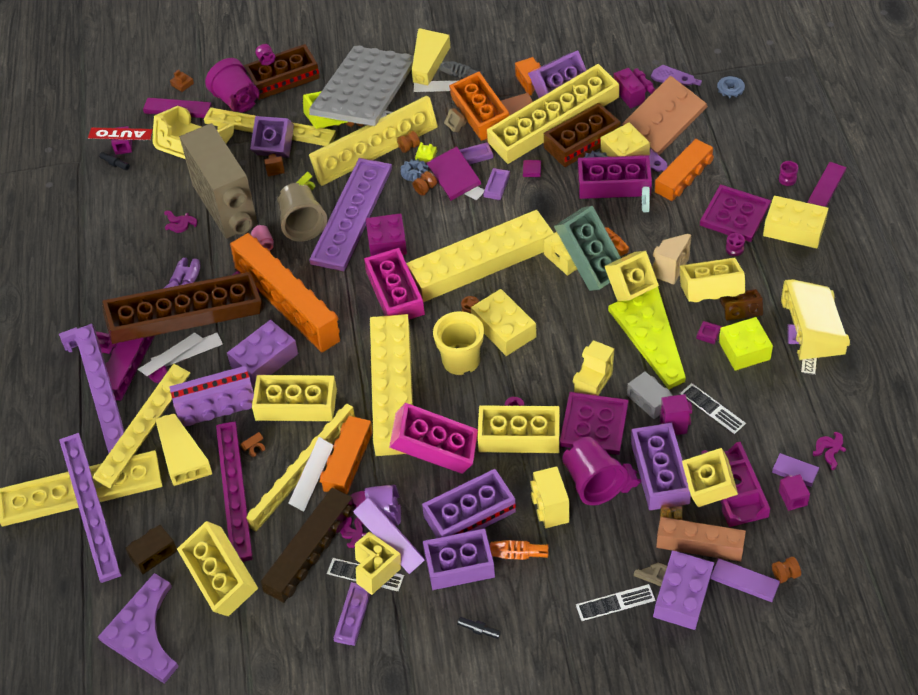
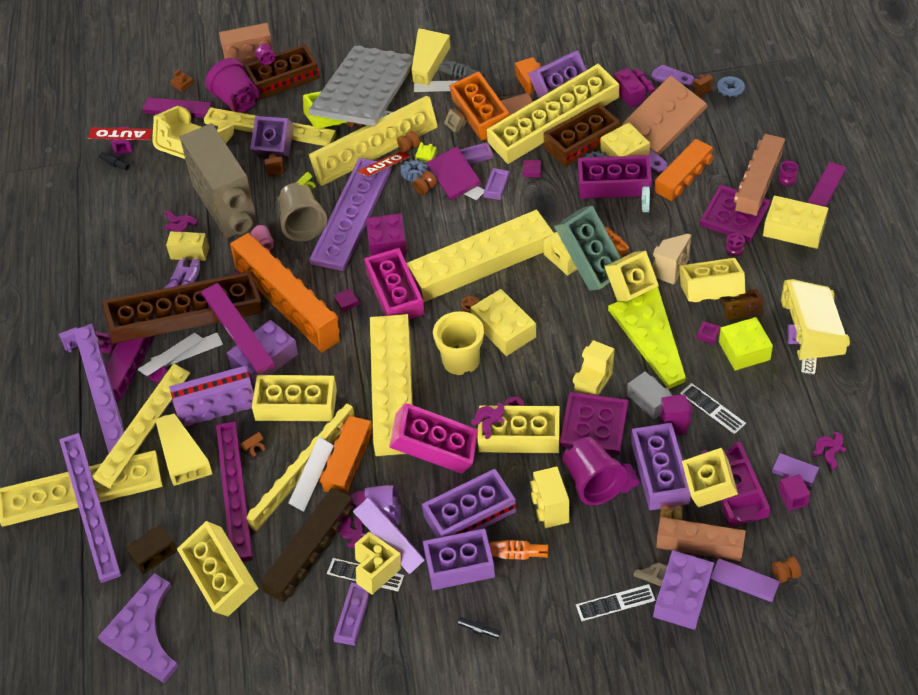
none -> light yellow brick [166,231,209,261]
none -> magenta tile [201,283,275,375]
none -> nougat brick [219,23,273,66]
none -> magenta tile [334,289,359,312]
none -> red sticker [356,151,411,176]
none -> magenta piece [471,403,504,439]
none -> dark orange tile [692,74,713,97]
none -> nougat brick [734,134,785,216]

